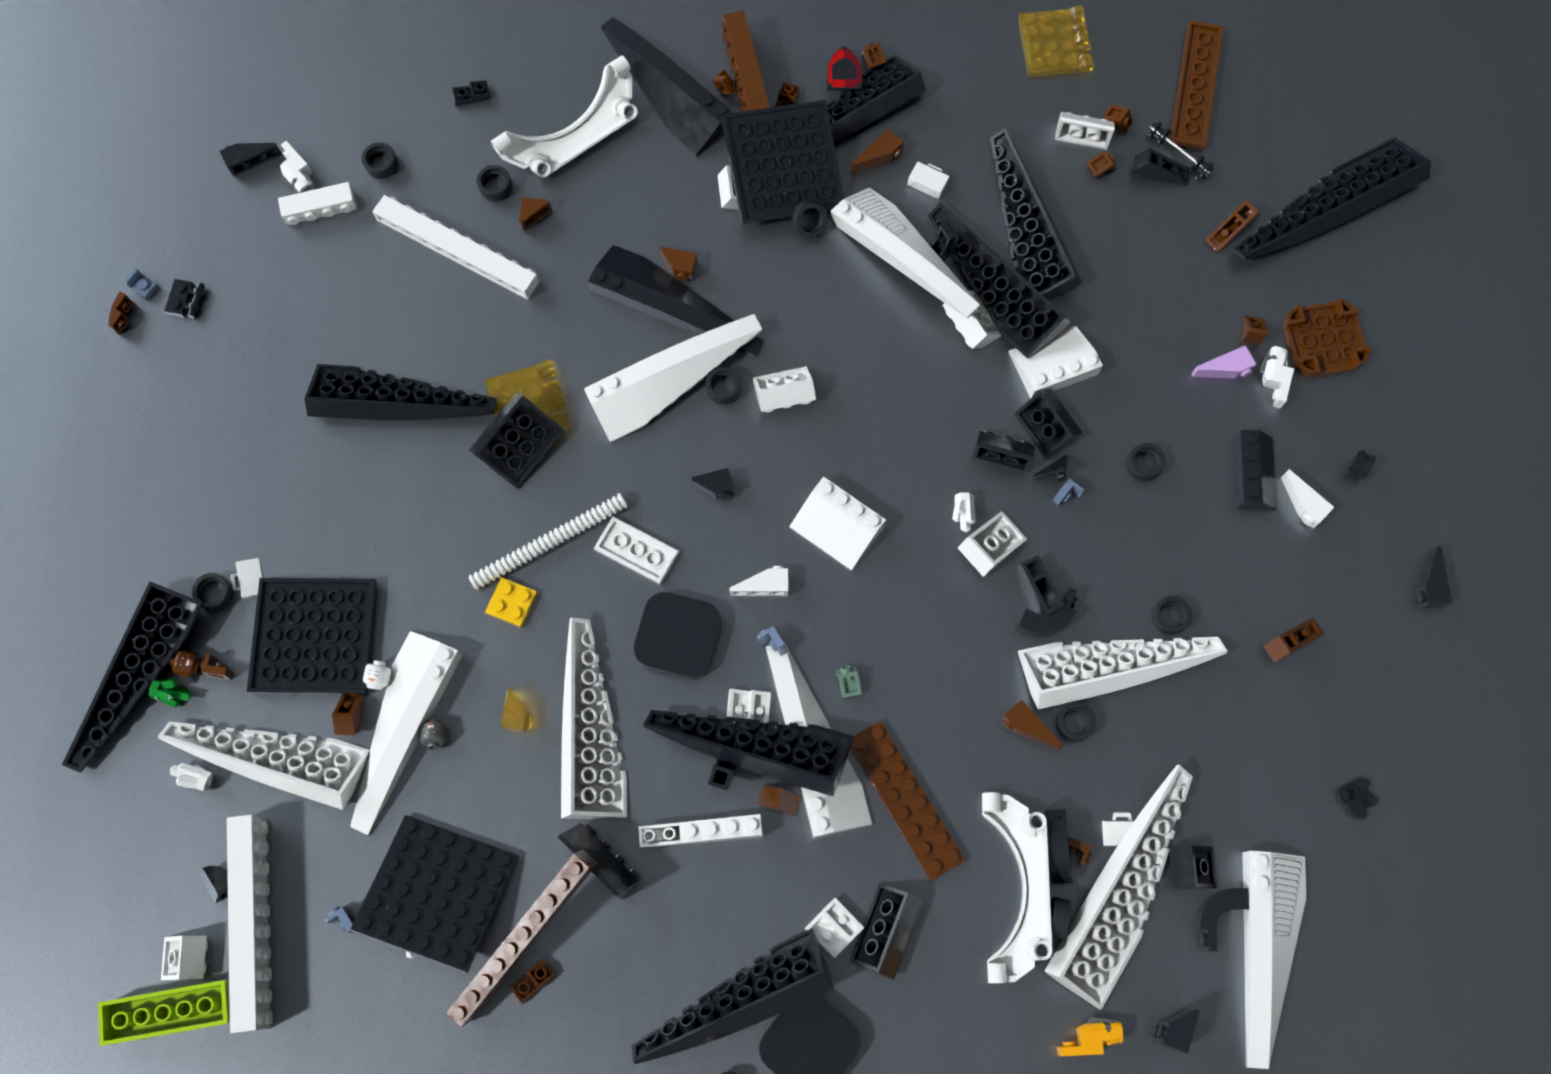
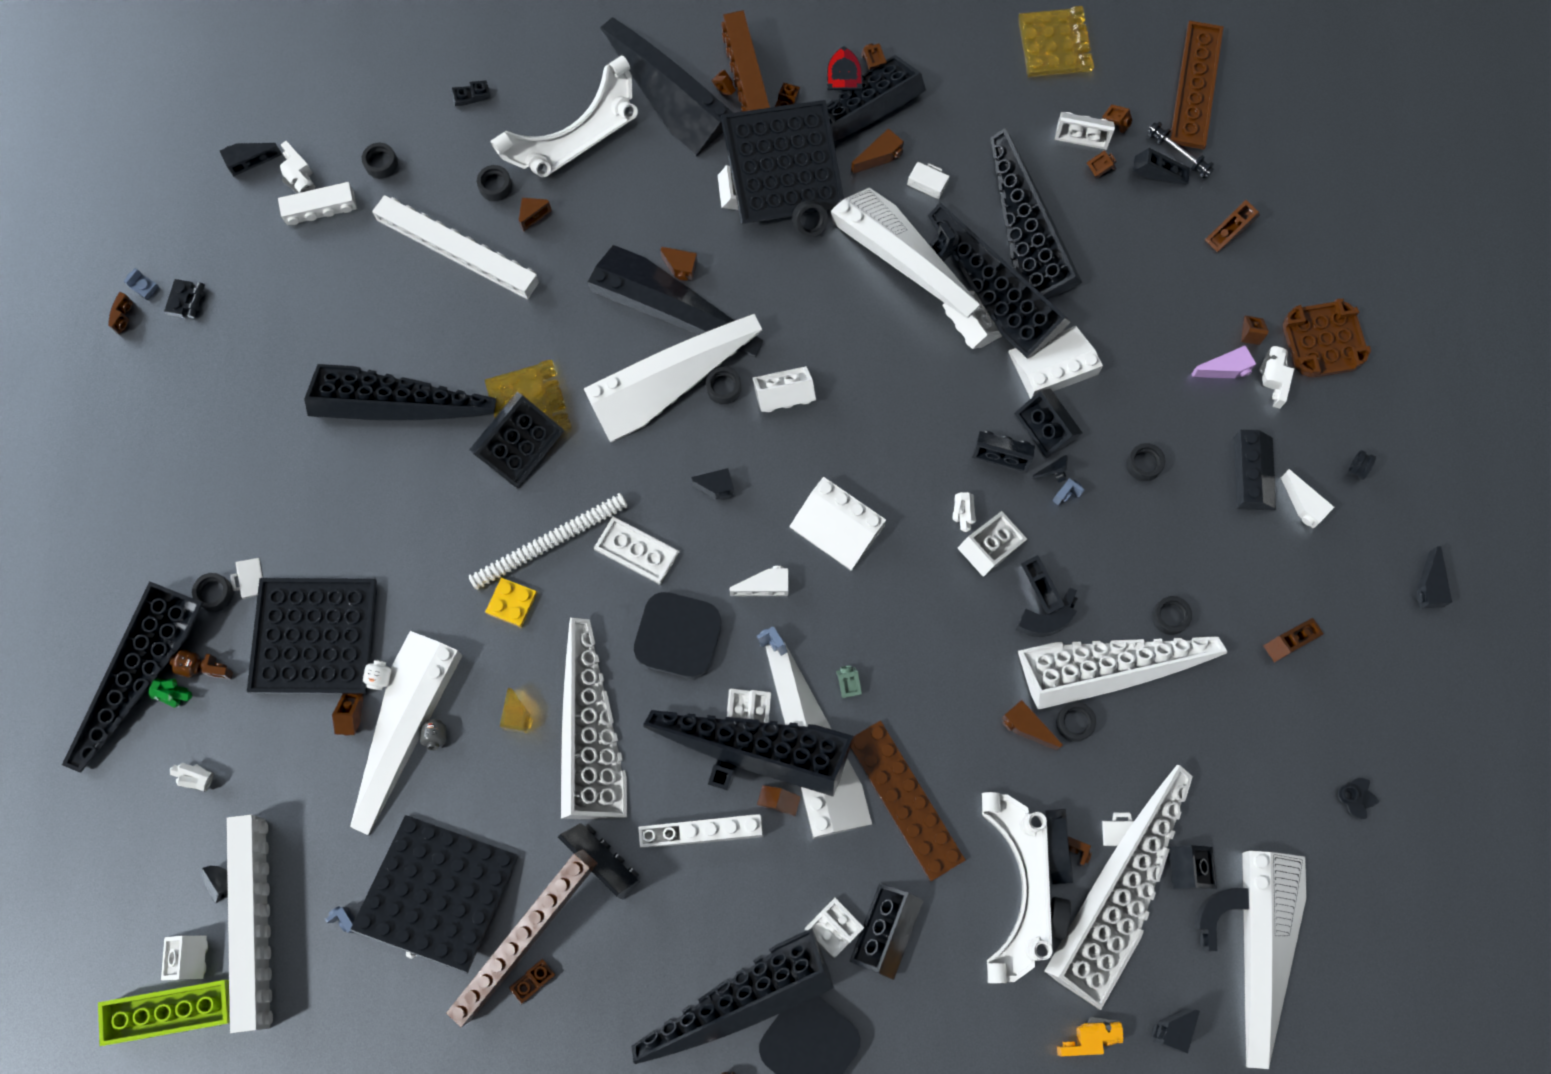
white wedge [158,722,370,810] -> none
black wedge [1234,137,1431,260] -> none

